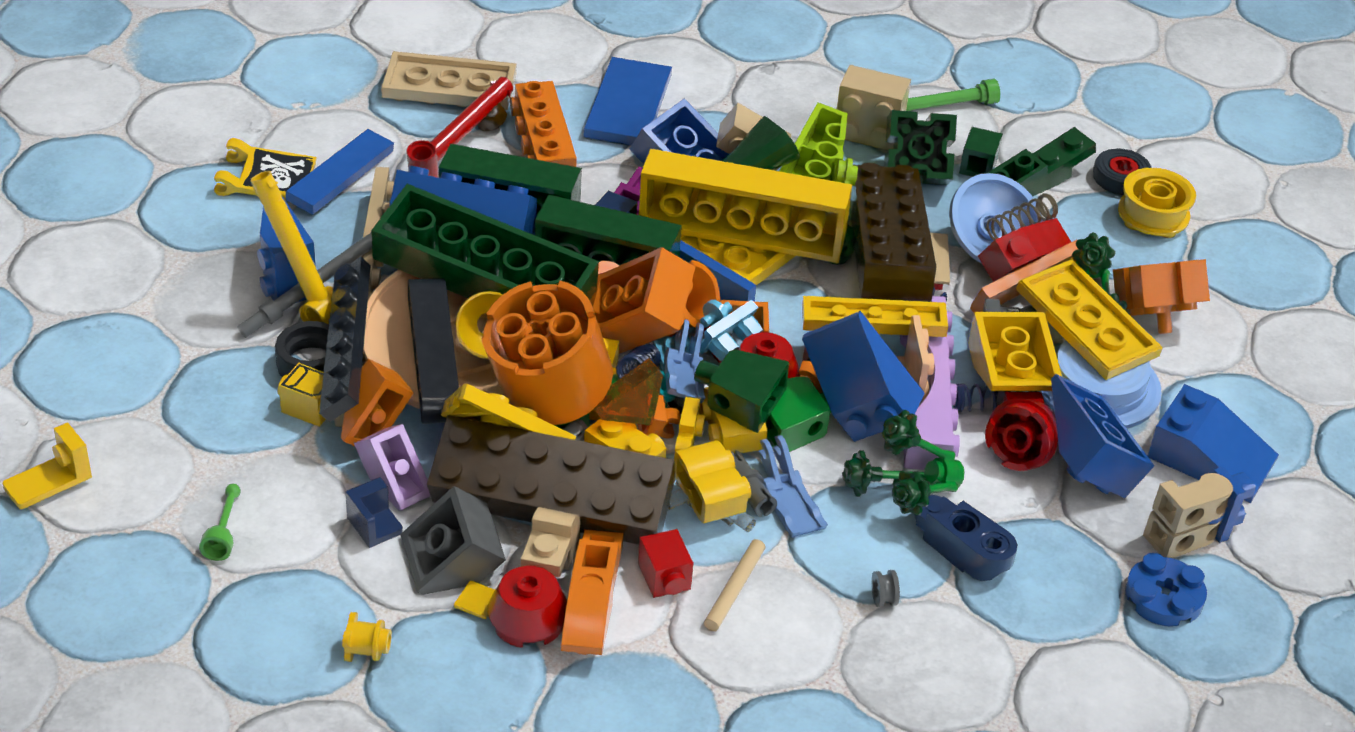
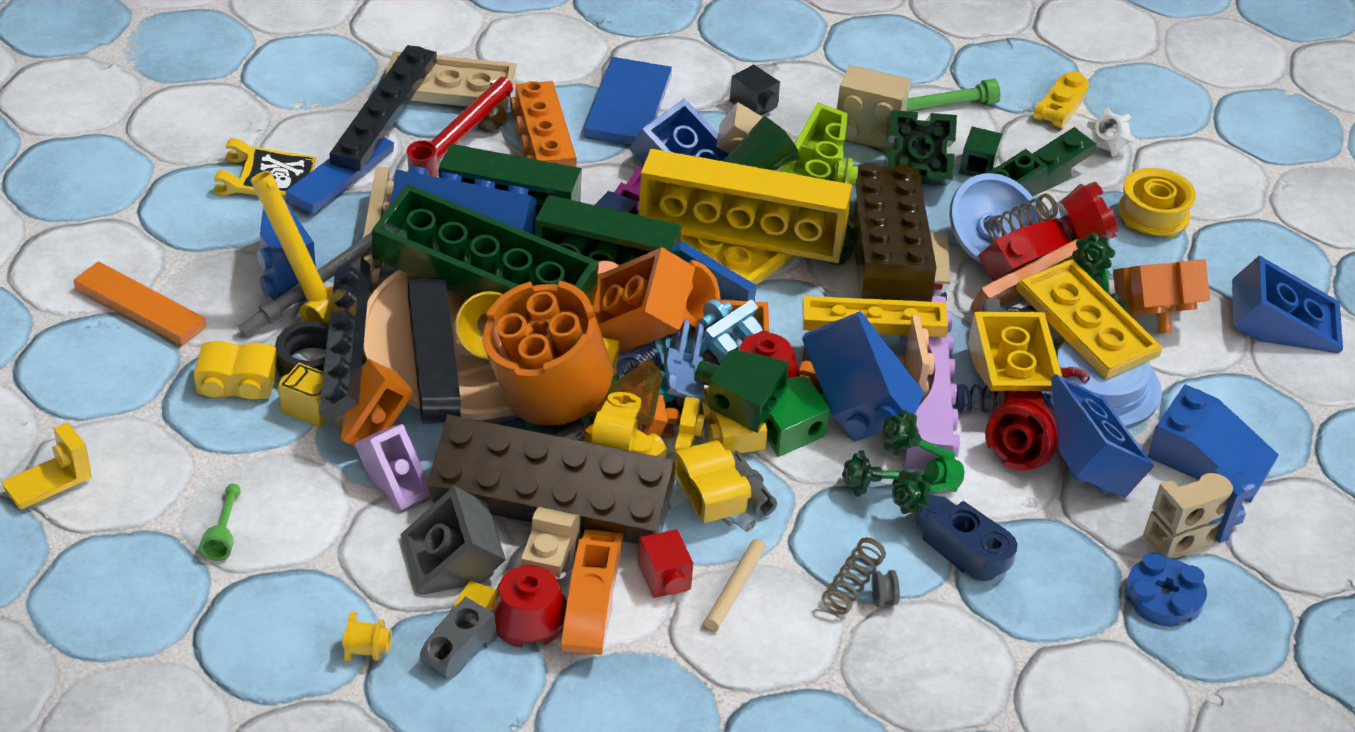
dark blue panel [345,477,403,548] -> none
yellow wing [441,384,576,440] -> none
medium blue arm [758,435,828,538] -> none
black bush [1093,148,1152,195] -> none
none -> orange tile [73,261,206,346]
none -> yellow brick [193,341,278,400]
none -> black plate [329,45,437,171]
none -> dark grey leg [420,596,497,679]
none -> yellow piece [591,392,641,451]
none -> black brick [729,64,780,116]
none -> dark tan piece [821,537,886,615]
none -> yellow plate [1033,71,1089,129]
none -> red cone [1058,181,1118,241]
none -> red leg [1060,366,1090,383]
none -> white rock [1086,107,1135,157]
none -> blue slope [1232,255,1343,353]

